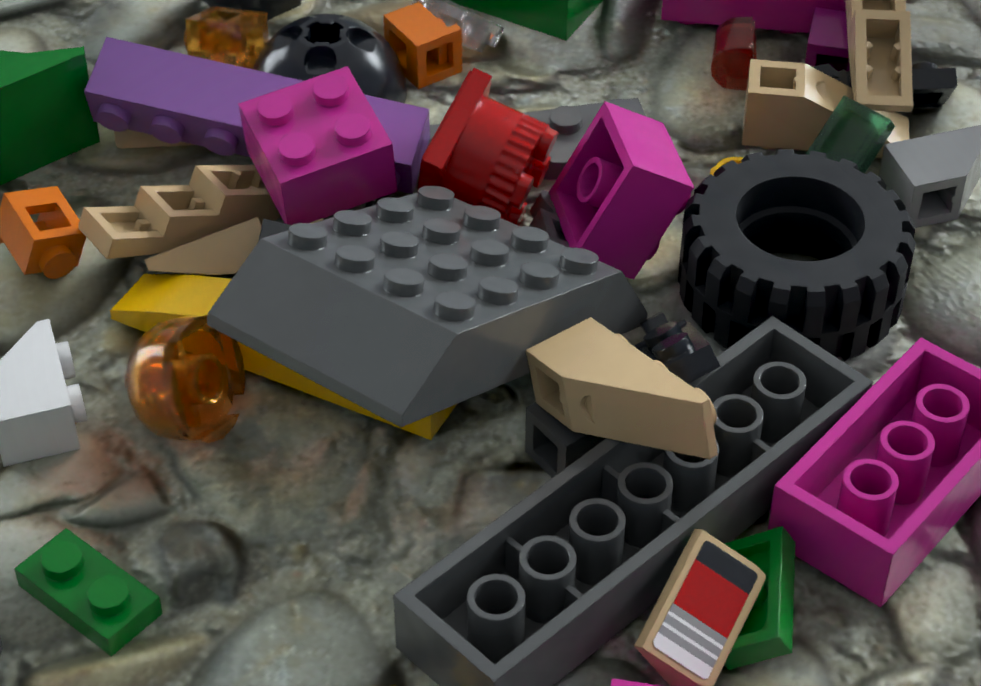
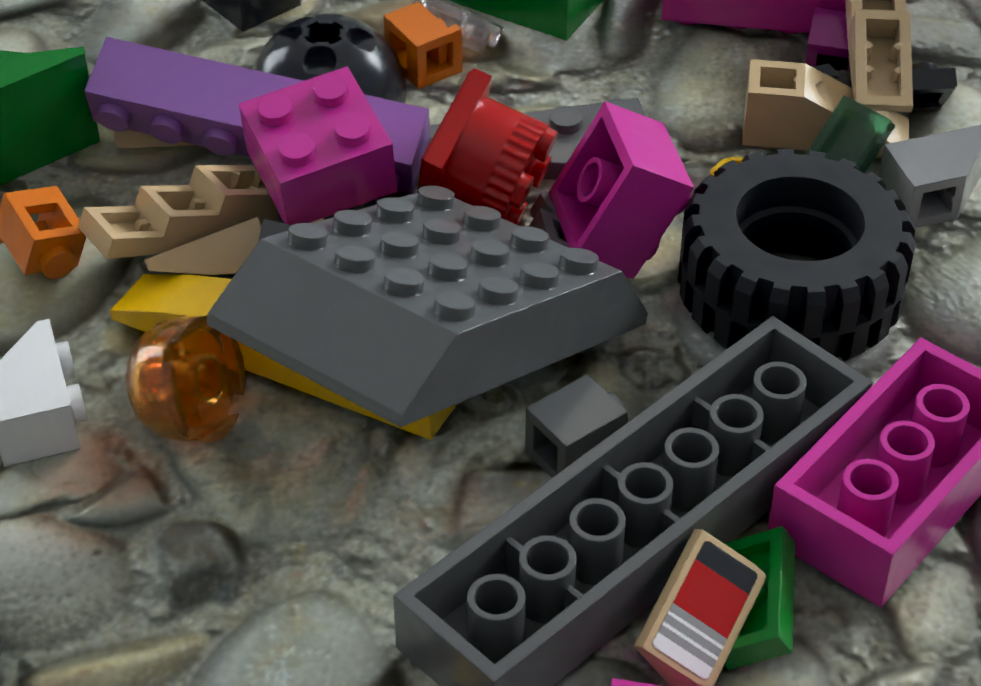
green plate [14,528,163,657] -> none
clear orange brick [184,7,269,69] -> none
tan slope [526,317,718,459] -> none
black hinge [635,312,721,383] -> none
clear red brick [711,17,757,91] -> none

